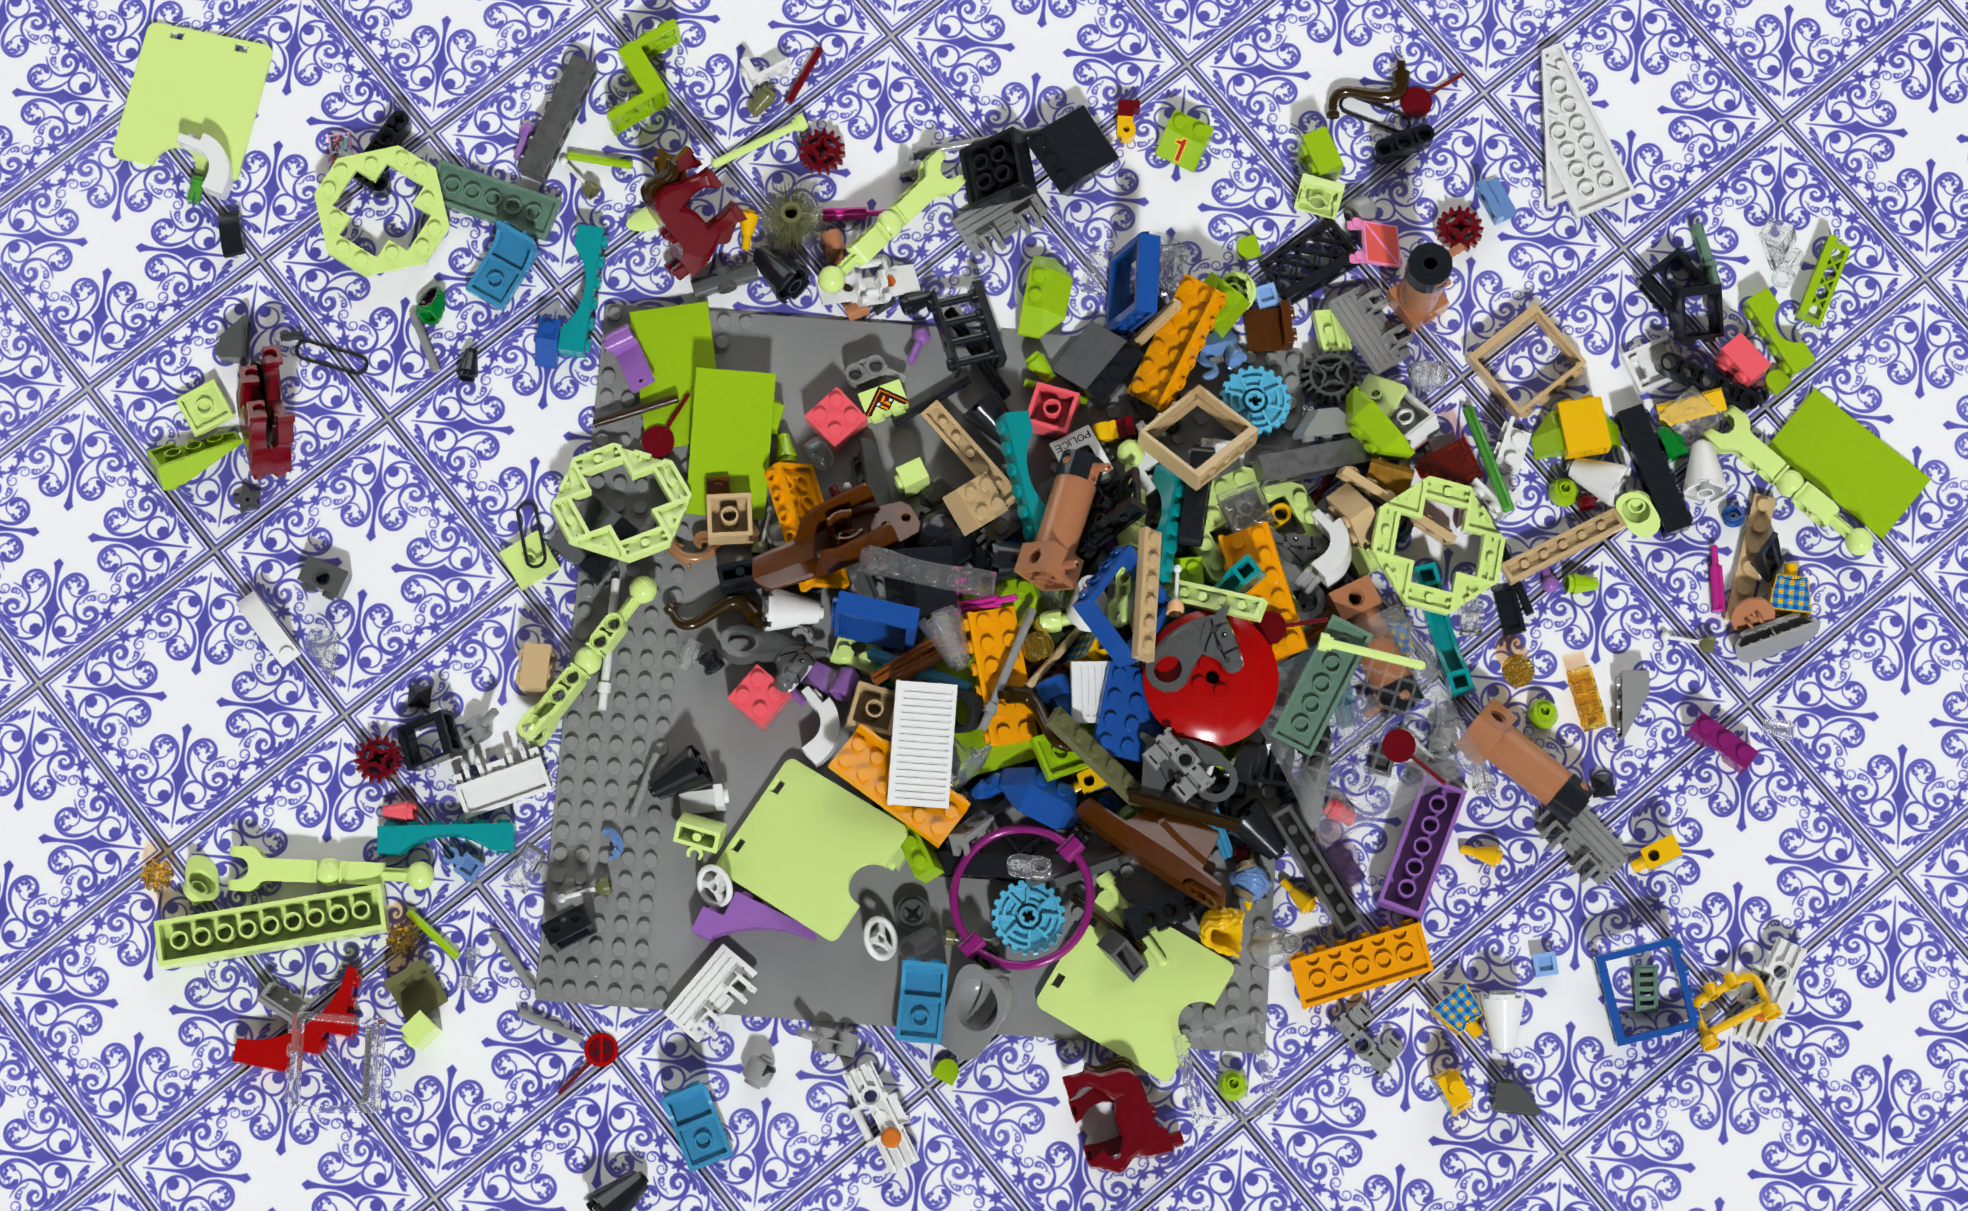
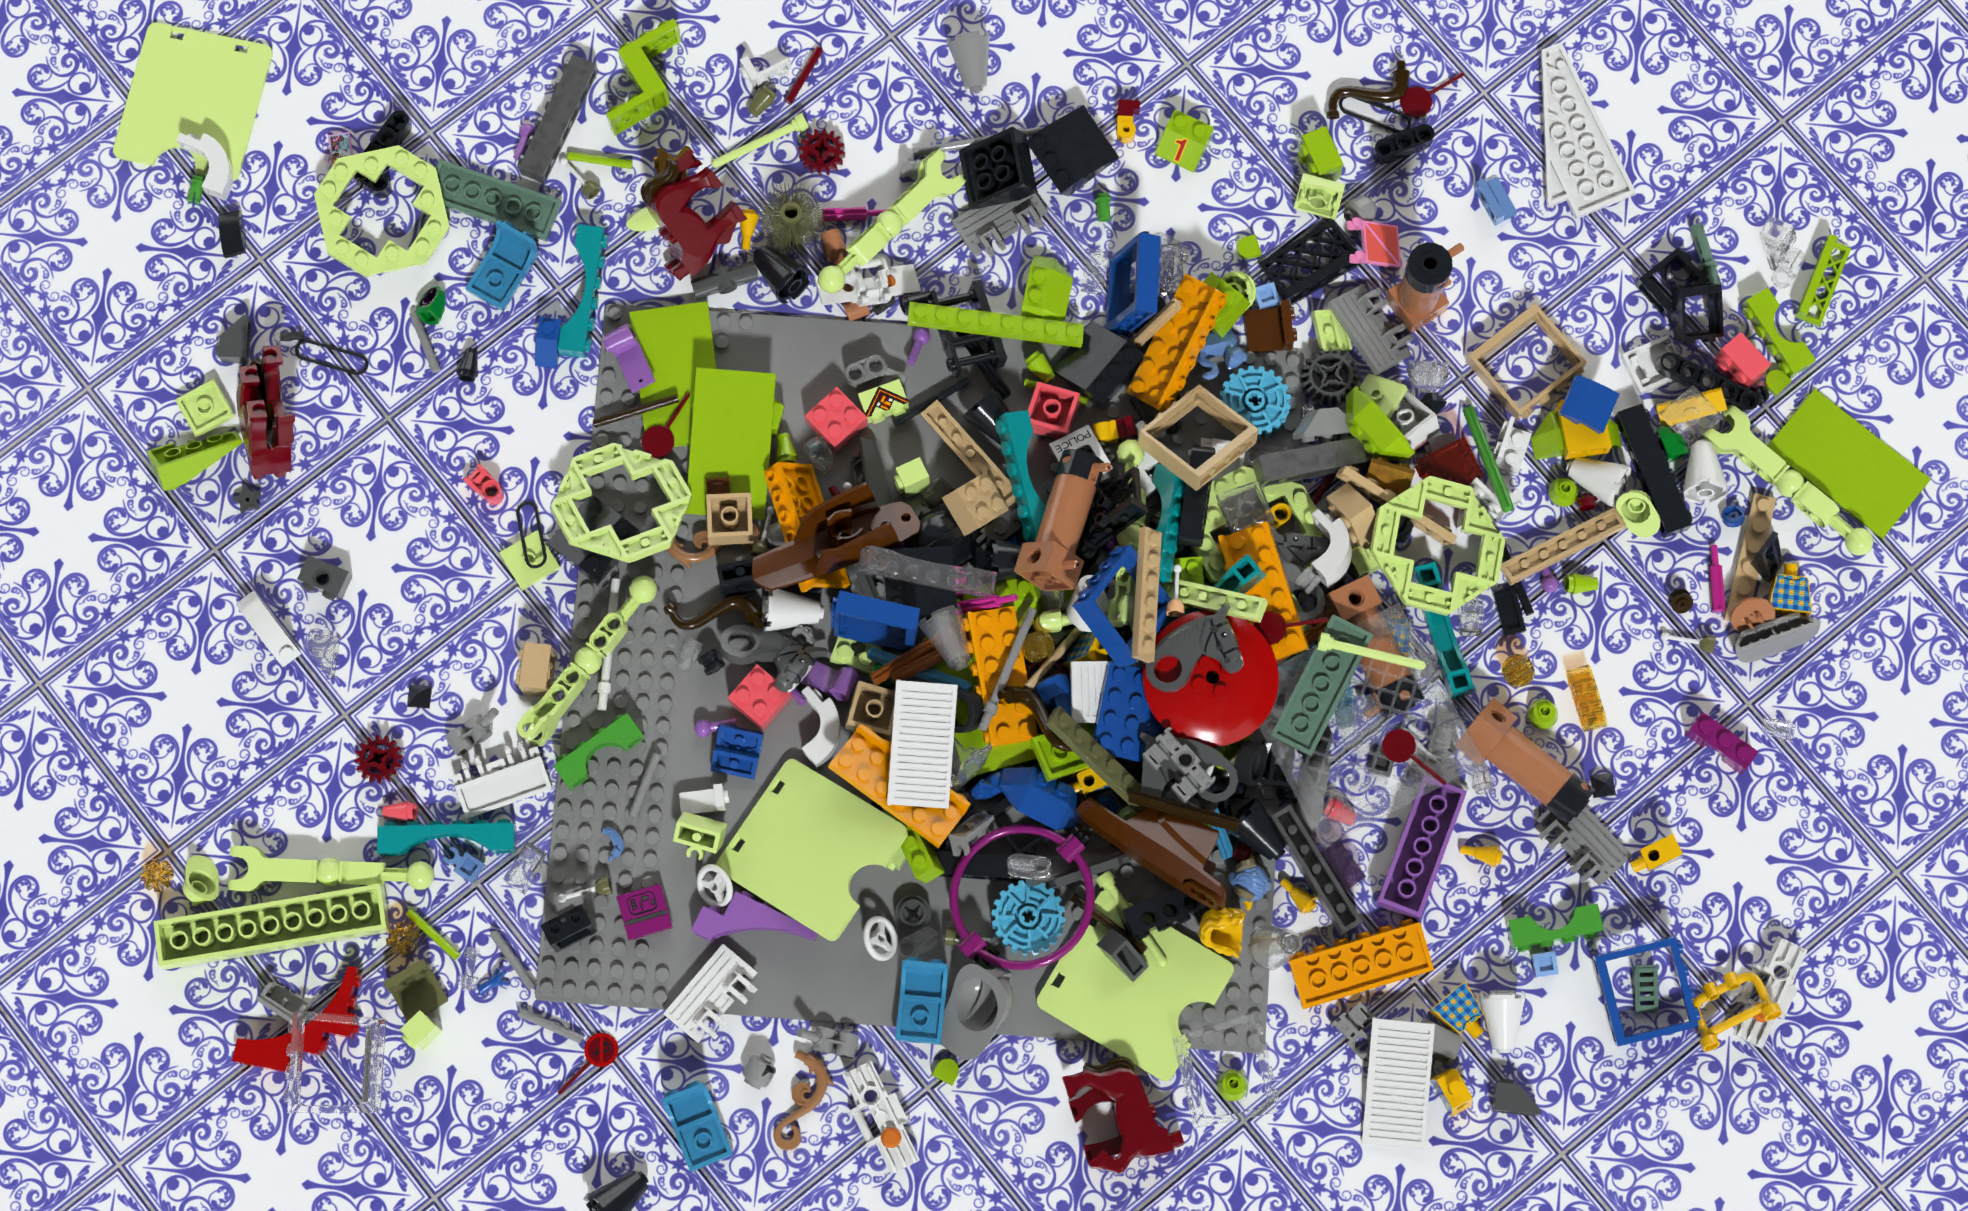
black window [396,710,464,771] -> none
black cone [648,744,713,800] -> none
dark red gear [1435,205,1484,254] -> none
light grey slope [1615,670,1649,740] -> none
none -> coral piece [462,463,504,505]
none -> blue bar [477,968,510,995]
none -> bright green arch [553,713,645,791]
none -> magenta tile [616,884,673,941]
none -> medium lavender bar [694,718,737,737]
none -> blue slope [710,723,764,780]
none -> medium nougat plant [773,1049,834,1151]
none -> lime plate [907,302,1084,348]
none -> light grey cone [946,31,990,93]
none -> bright green pin [1094,193,1112,222]
none -> white window [1362,1017,1435,1149]
none -> black slope [1420,389,1447,415]
none -> light grey hinge [1420,1017,1465,1066]
none -> bright green arch [1505,903,1604,953]
none -> blue slope [1559,375,1619,434]
none -> dark brown wheel [1668,589,1693,614]

